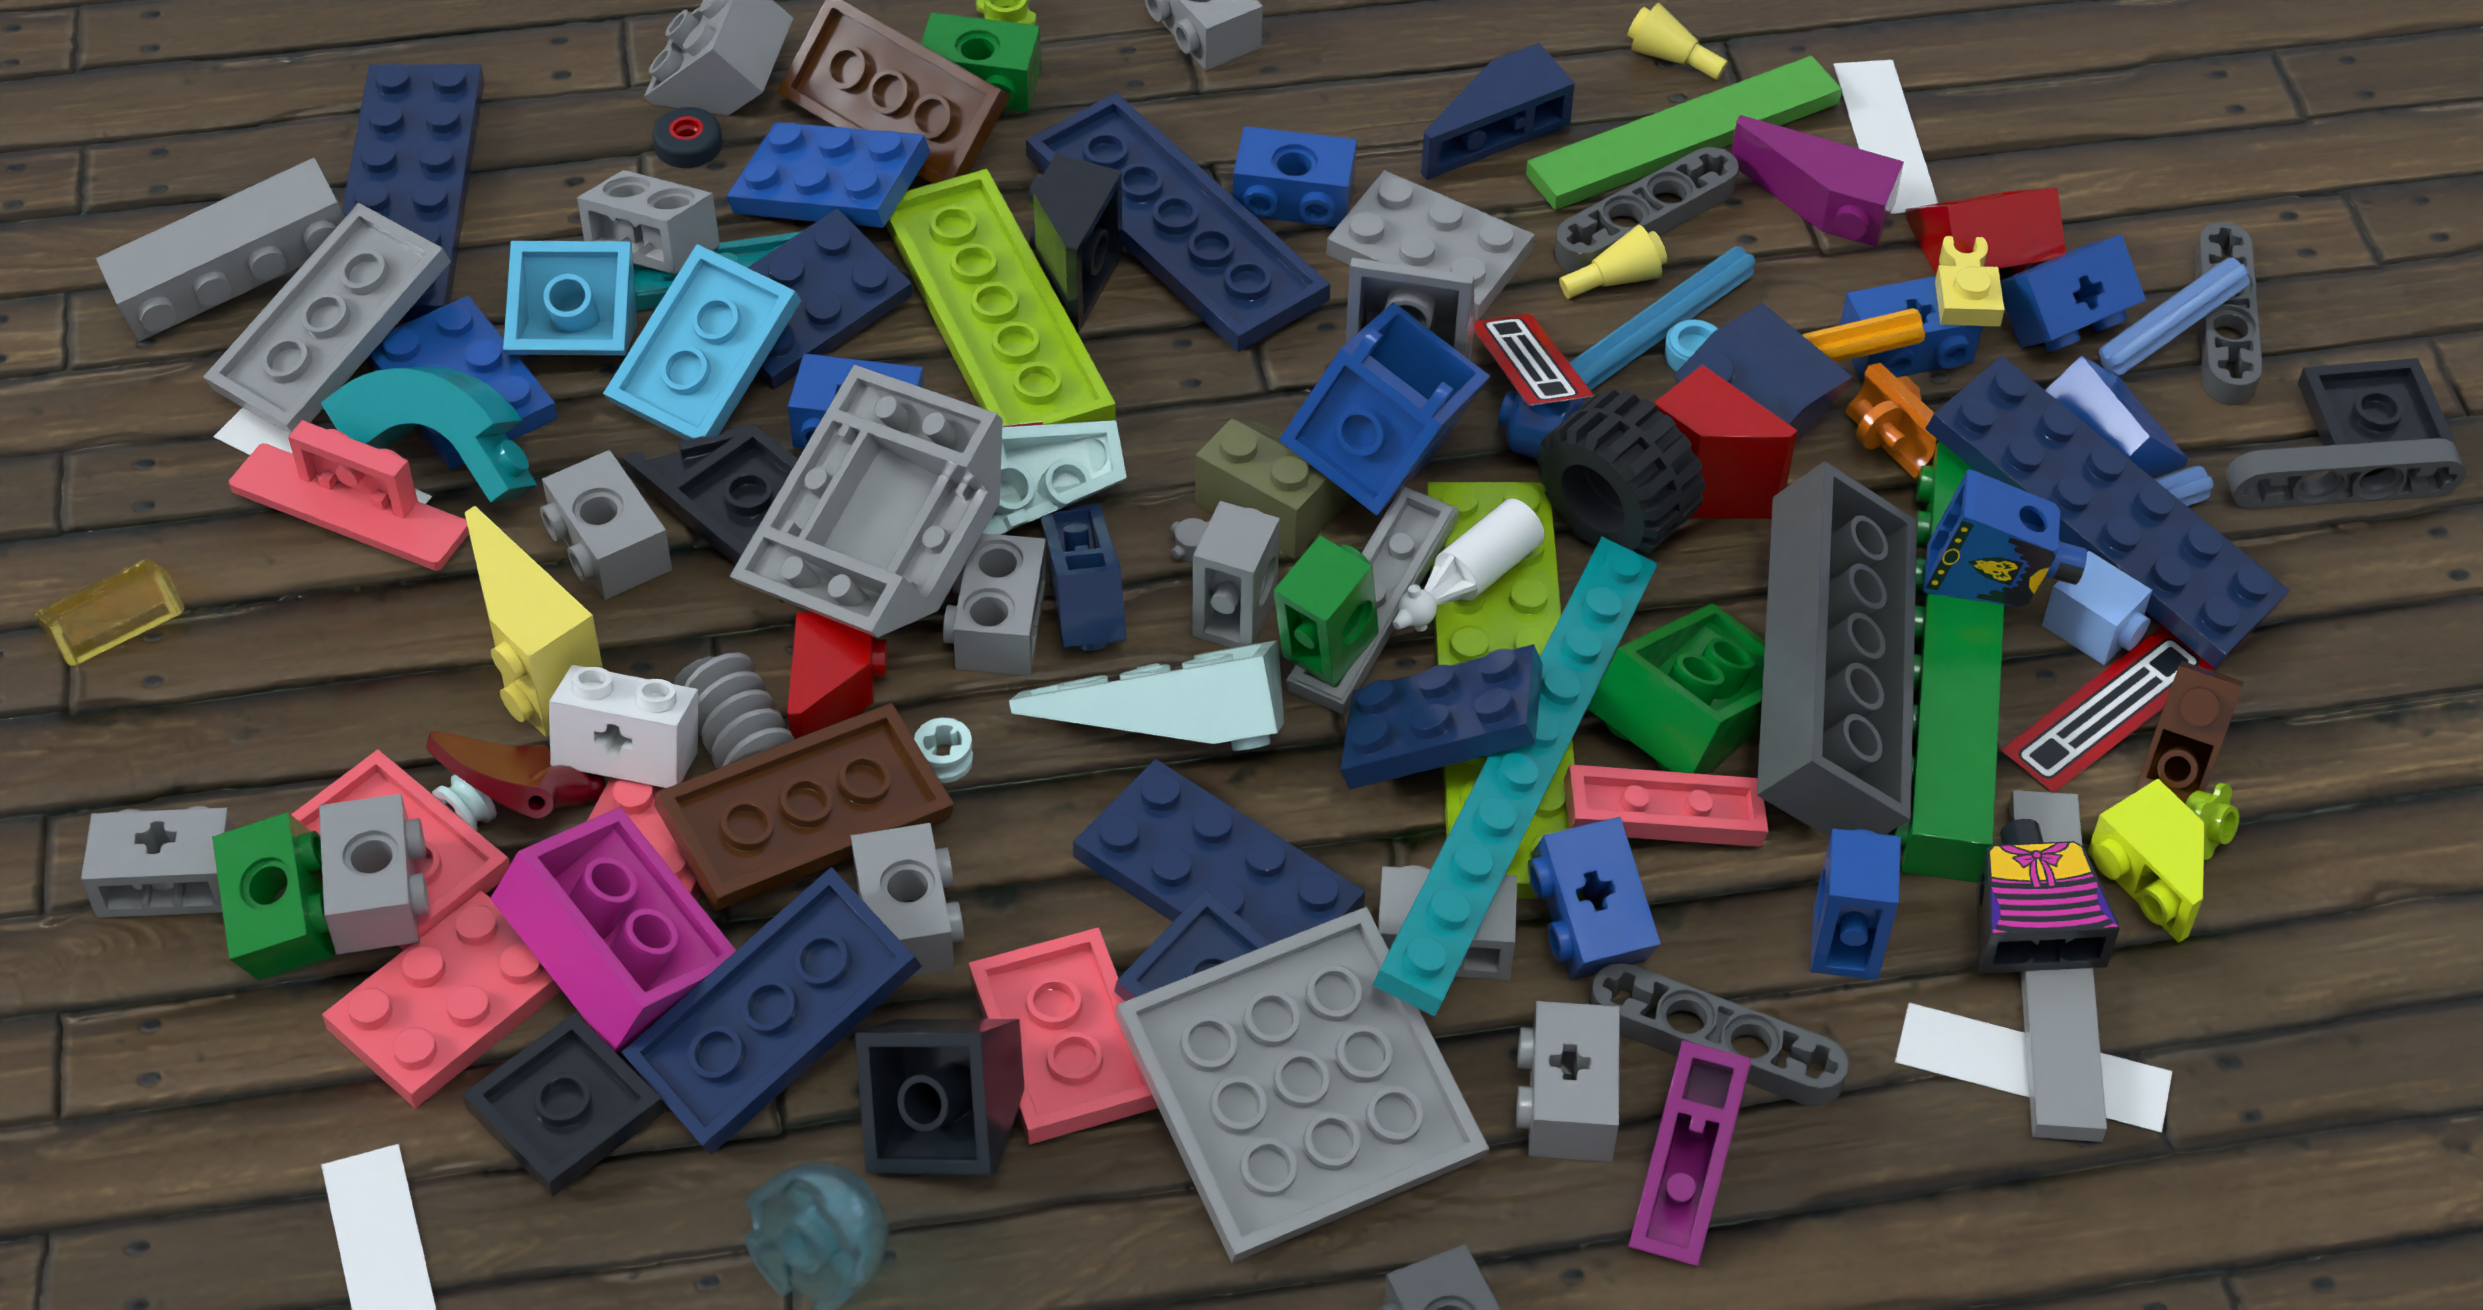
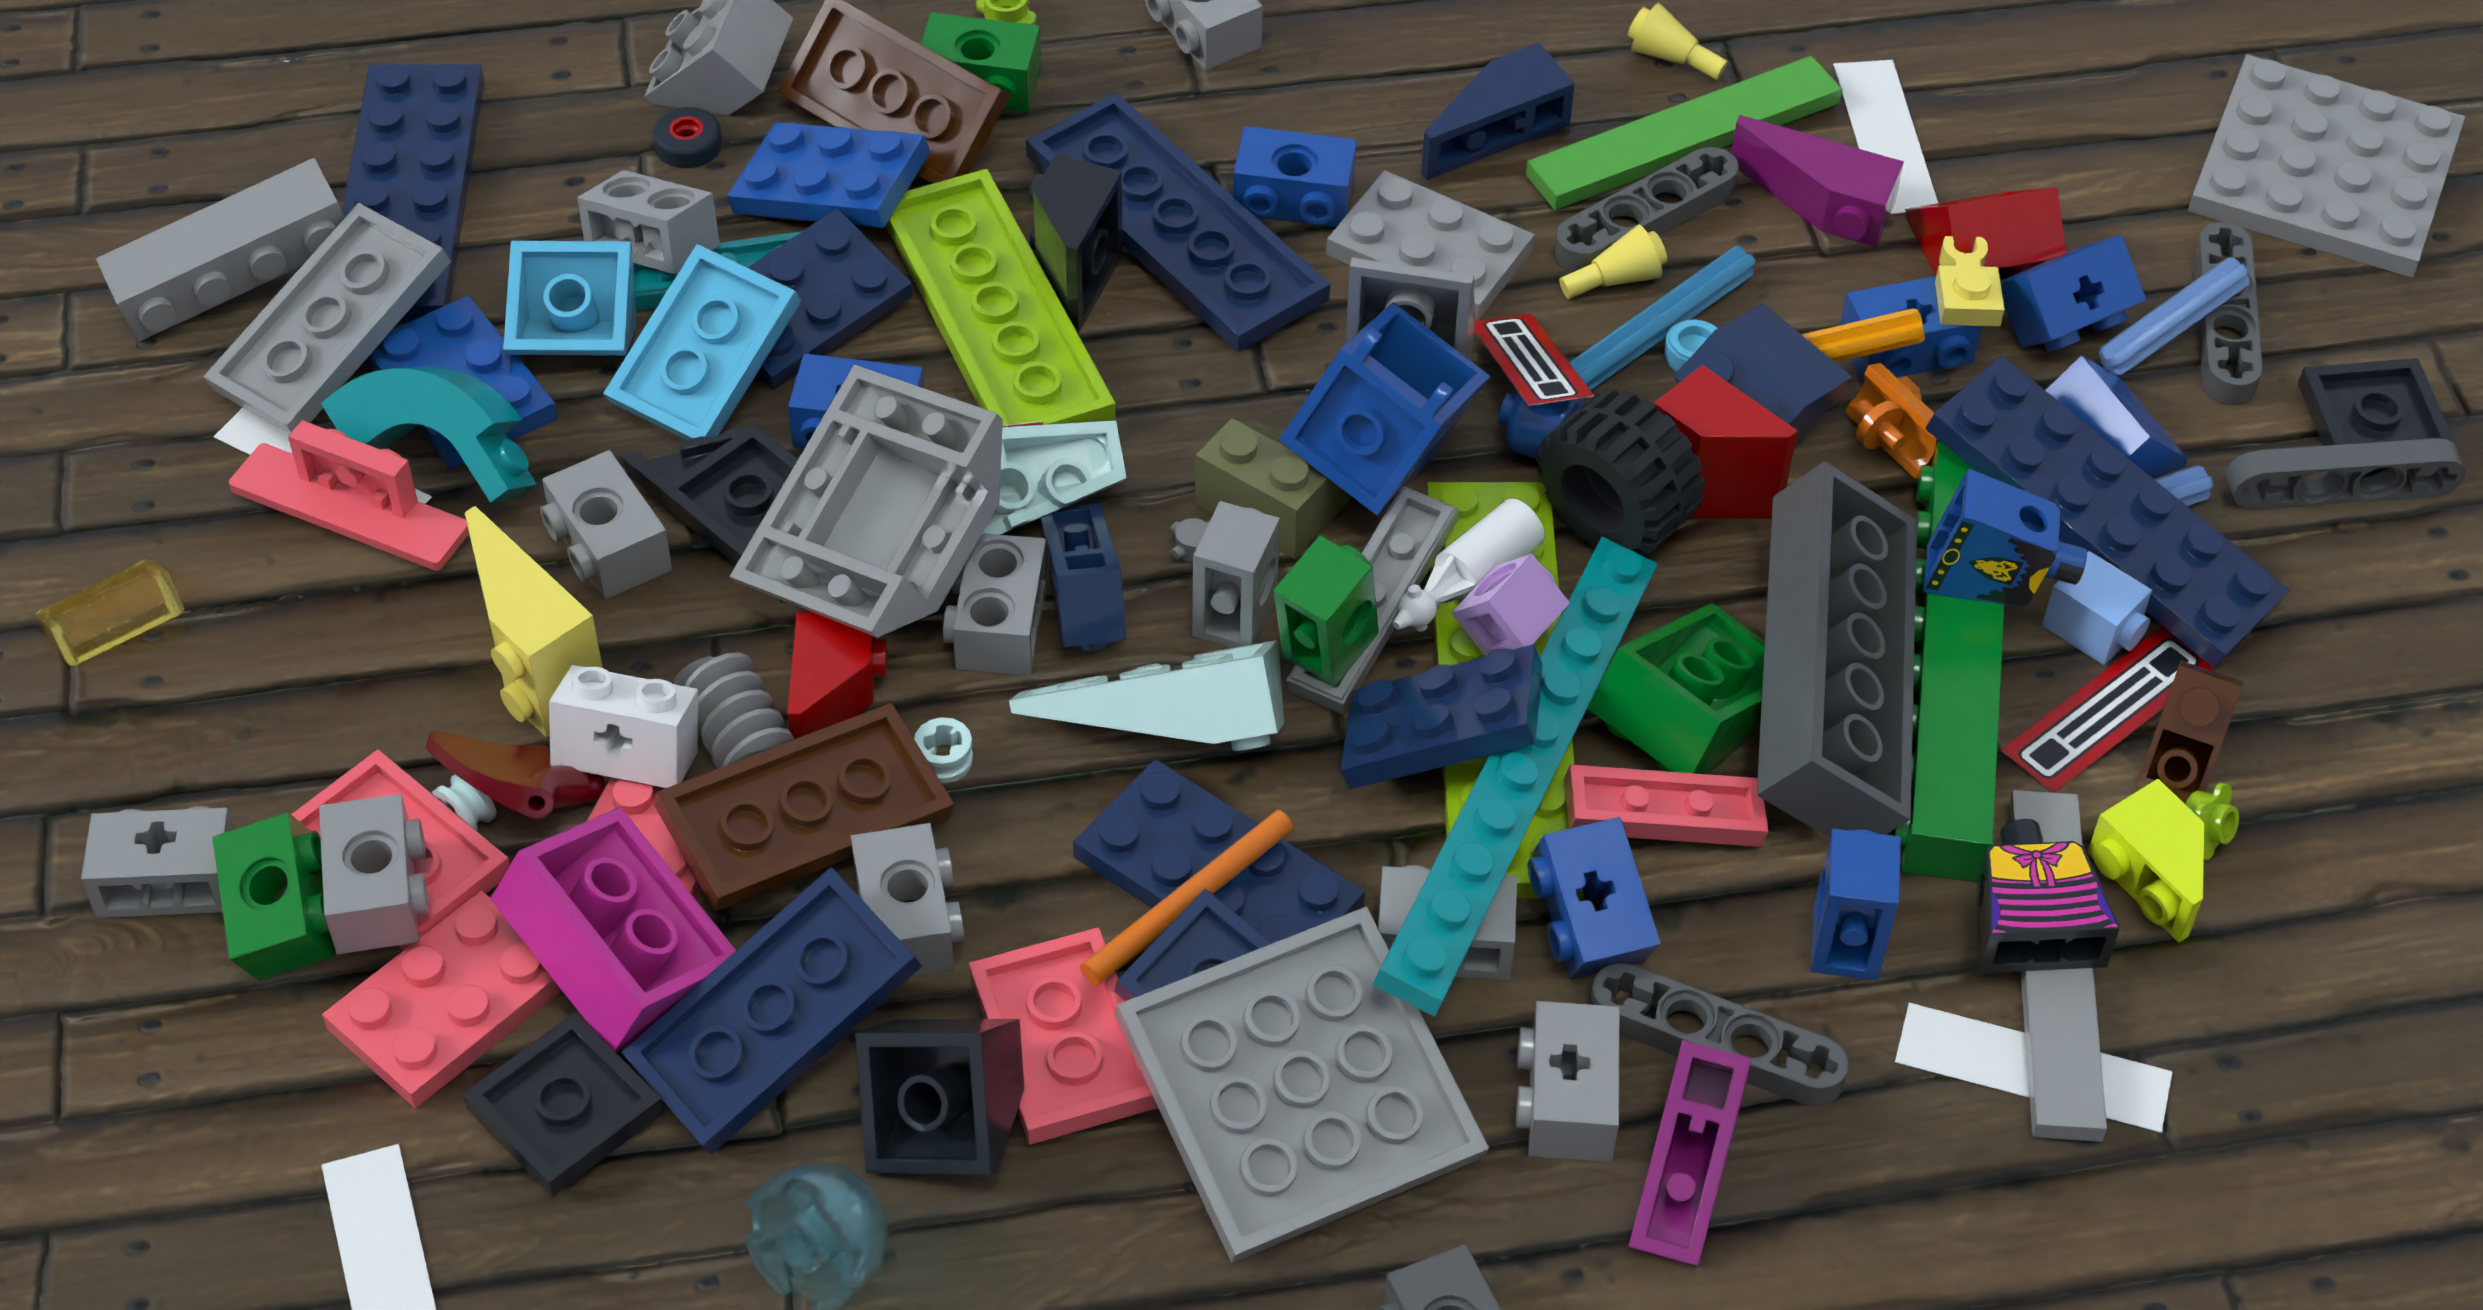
none -> orange bar [1080,810,1294,986]
none -> lavender brick [1452,554,1570,656]
none -> light grey plate [2188,54,2465,278]

